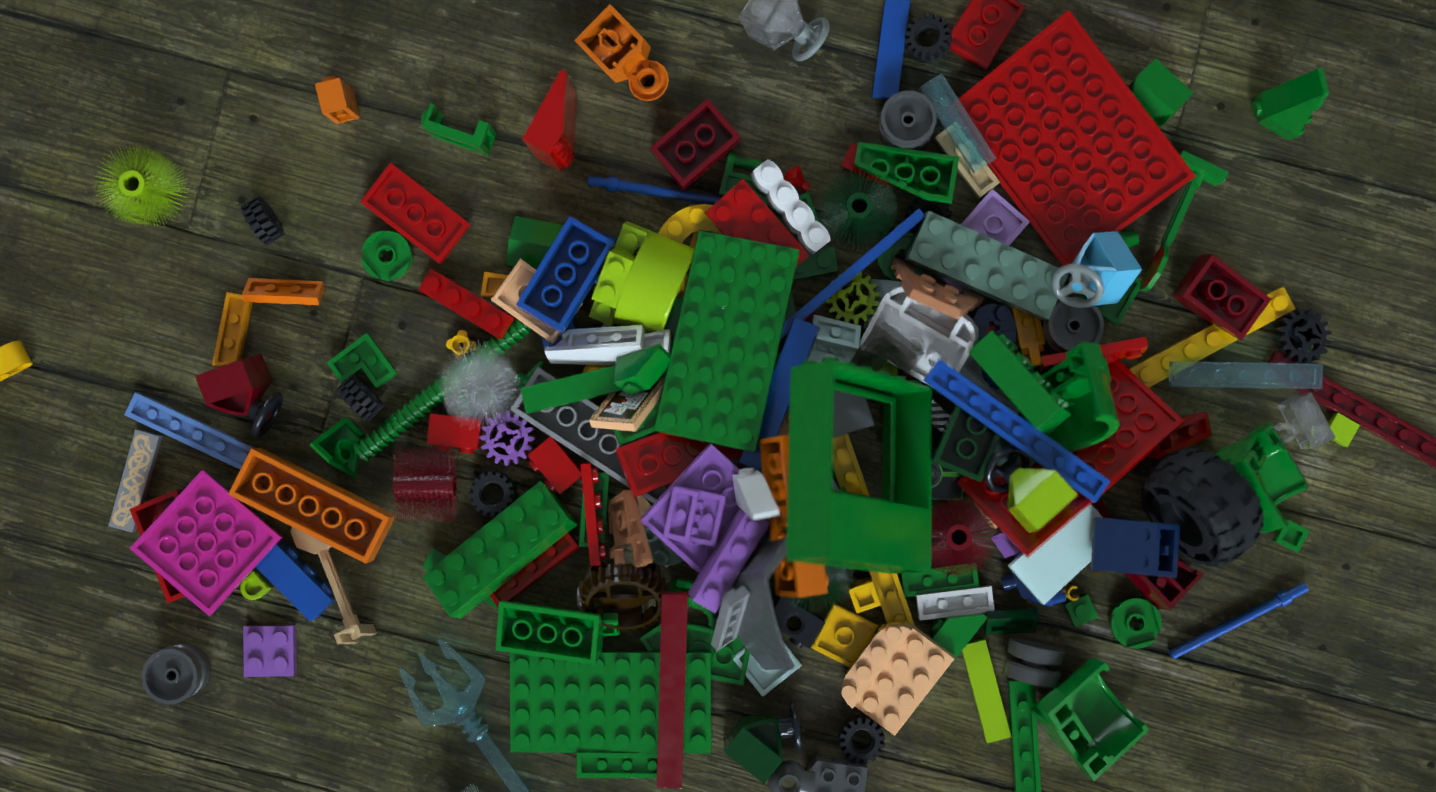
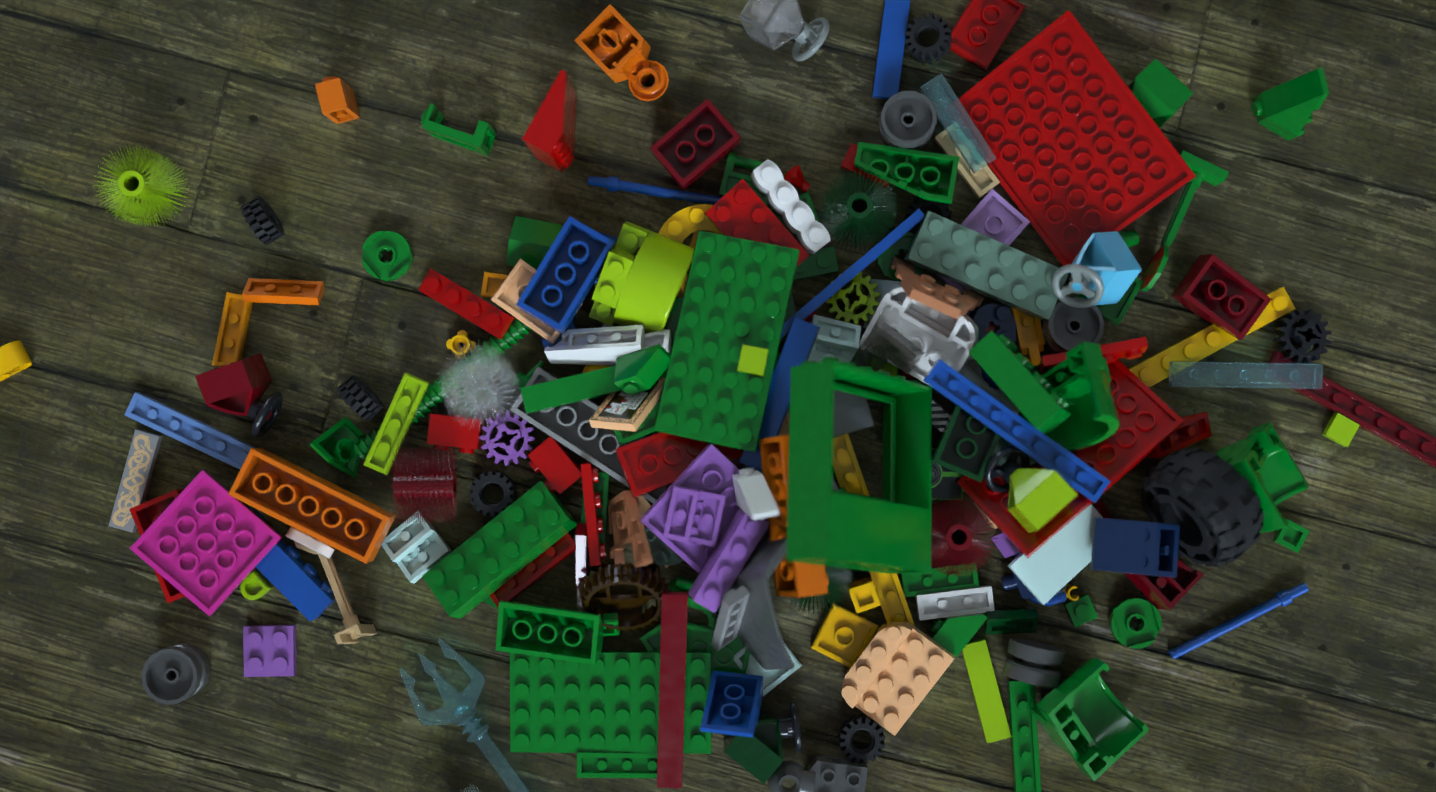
green plate [326,333,399,388] -> none
red plate [360,162,471,264] -> none
black brick [773,596,825,648] -> none
clear brick [1274,393,1336,450] -> none
none -> white plate [285,527,334,559]
none -> lime tile [363,372,430,475]
none -> light aqua slope [382,512,452,584]
none -> tile [576,523,587,600]
none -> blue slope [700,671,763,737]
none -> lime tile [738,345,769,376]

